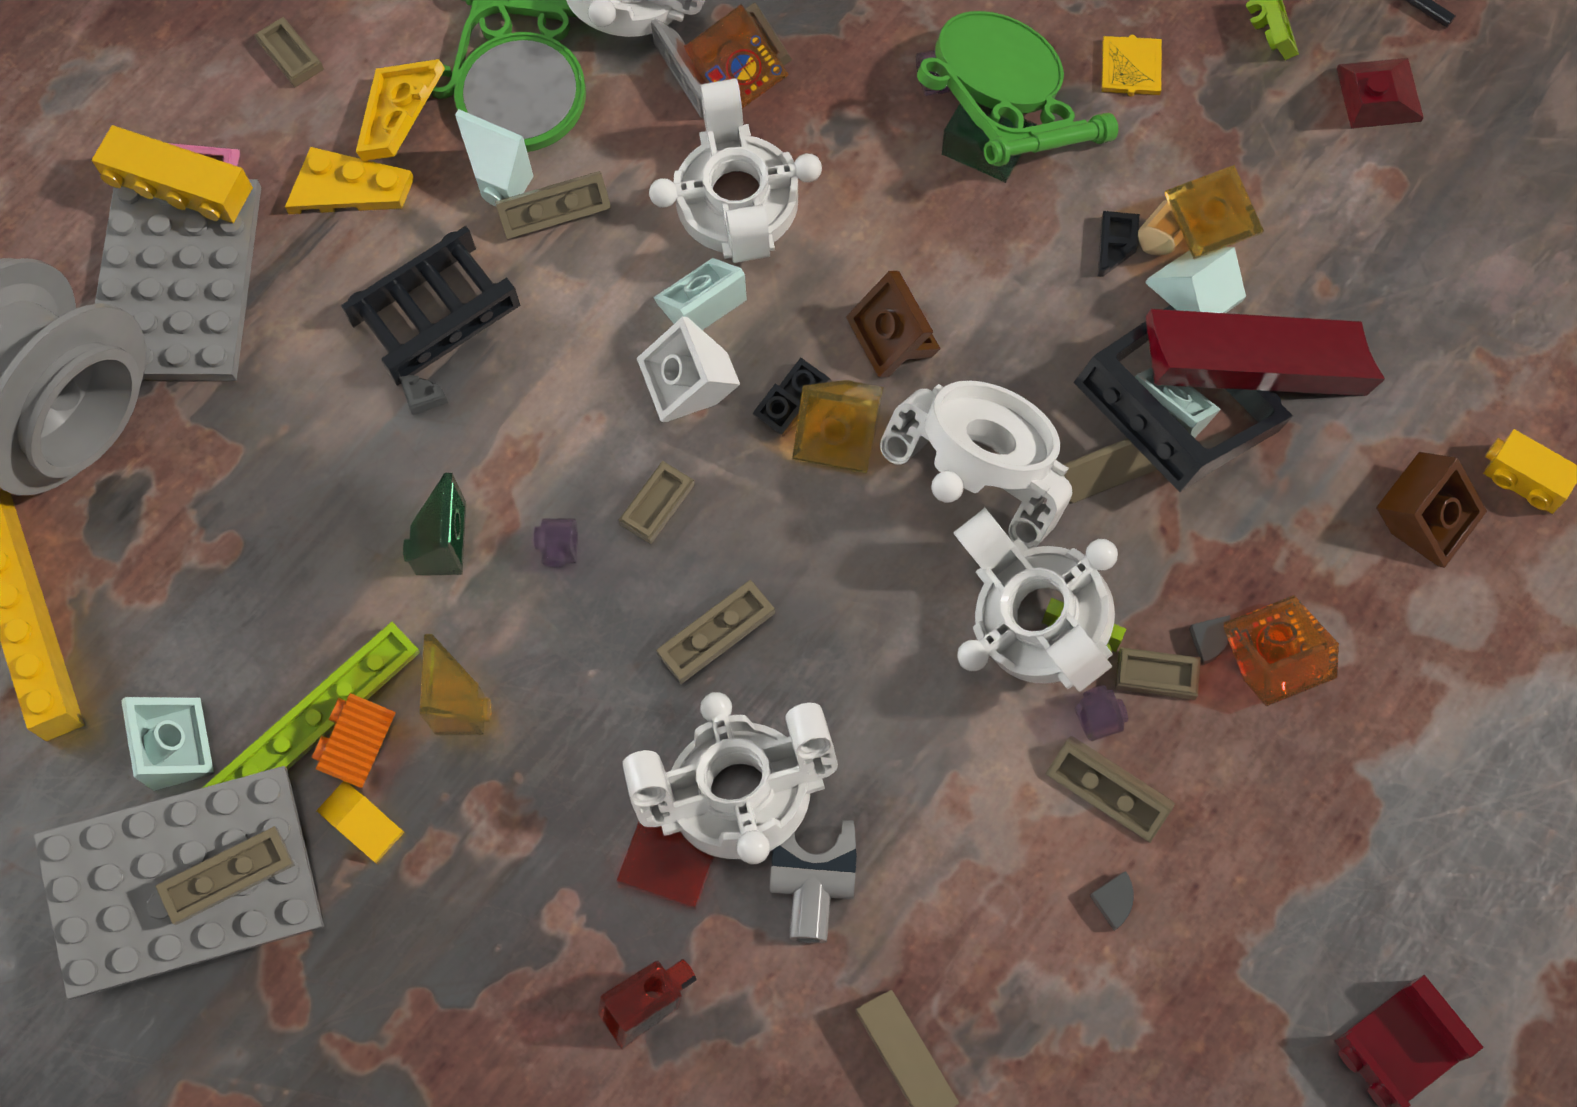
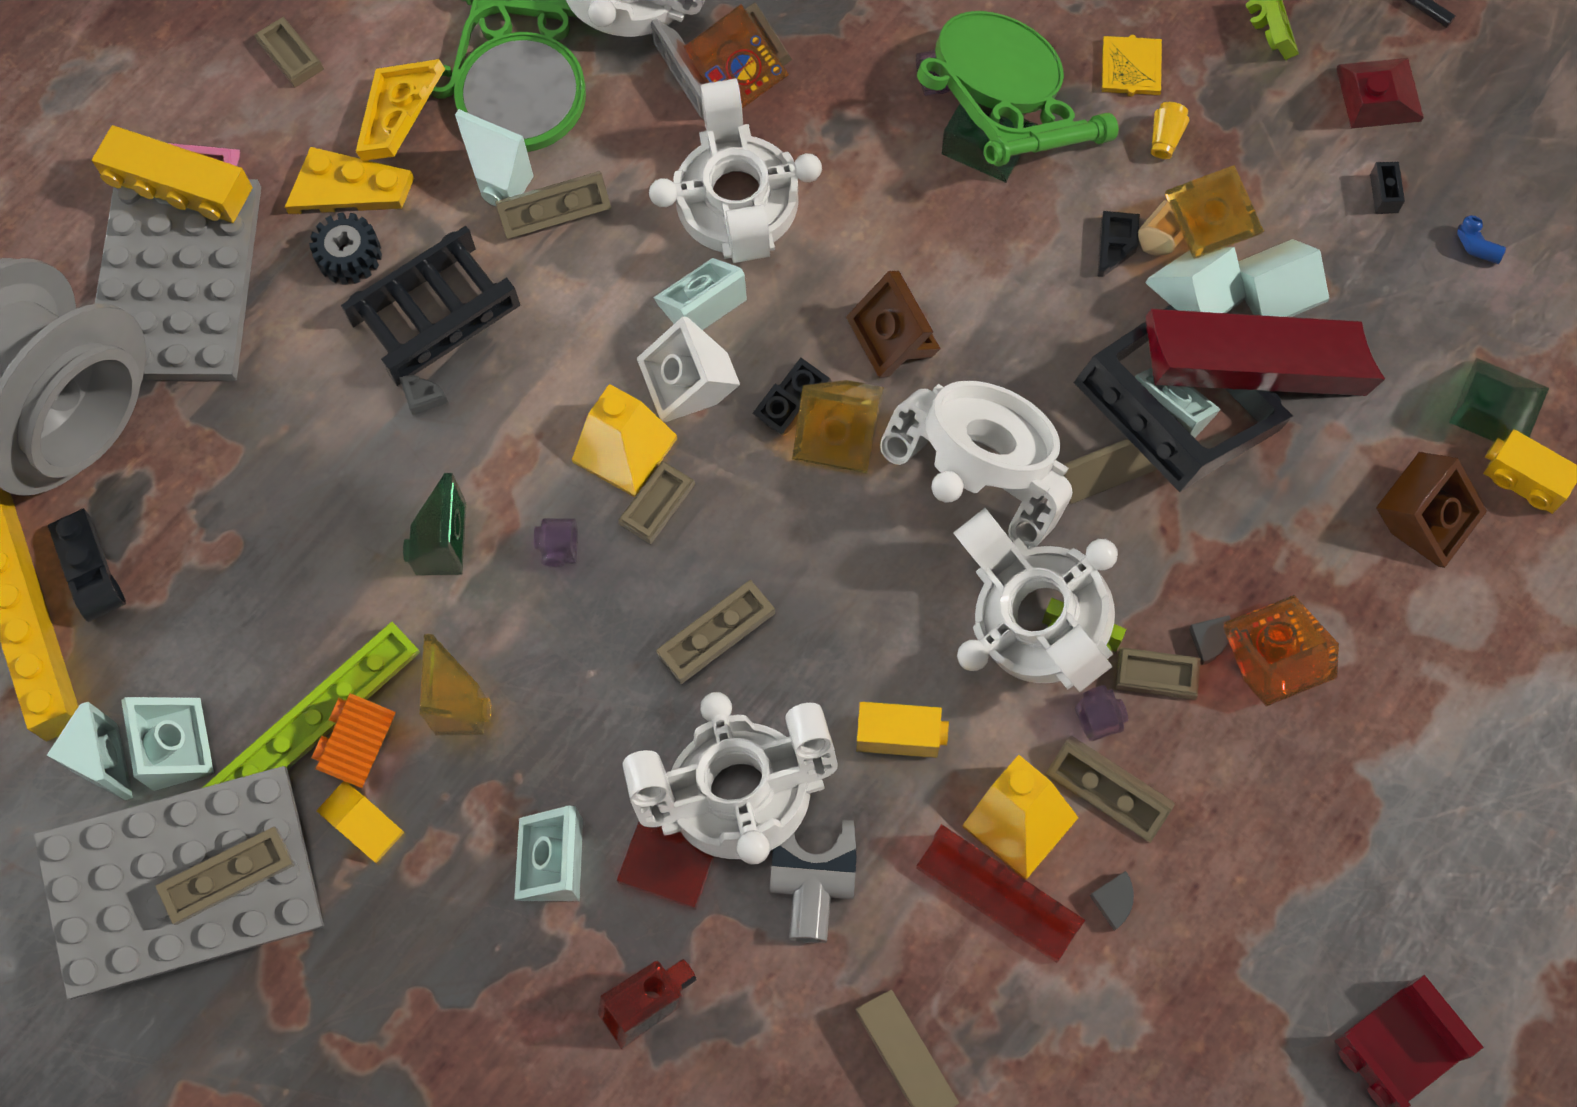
none -> light aqua slope [47,702,133,800]
none -> black plate [48,508,126,622]
none -> black wheel [309,212,382,285]
none -> light aqua slope [514,805,583,901]
none -> yellow slope [572,384,677,497]
none -> yellow brick [856,702,949,758]
none -> clear red fence [916,824,1085,963]
none -> yellow slope [962,755,1079,880]
none -> yellow cone [1151,102,1190,159]
none -> light aqua slope [1238,239,1329,317]
none -> black piece [1370,162,1405,214]
none -> clear green slope [1449,358,1549,441]
none -> blue arm [1457,215,1506,264]

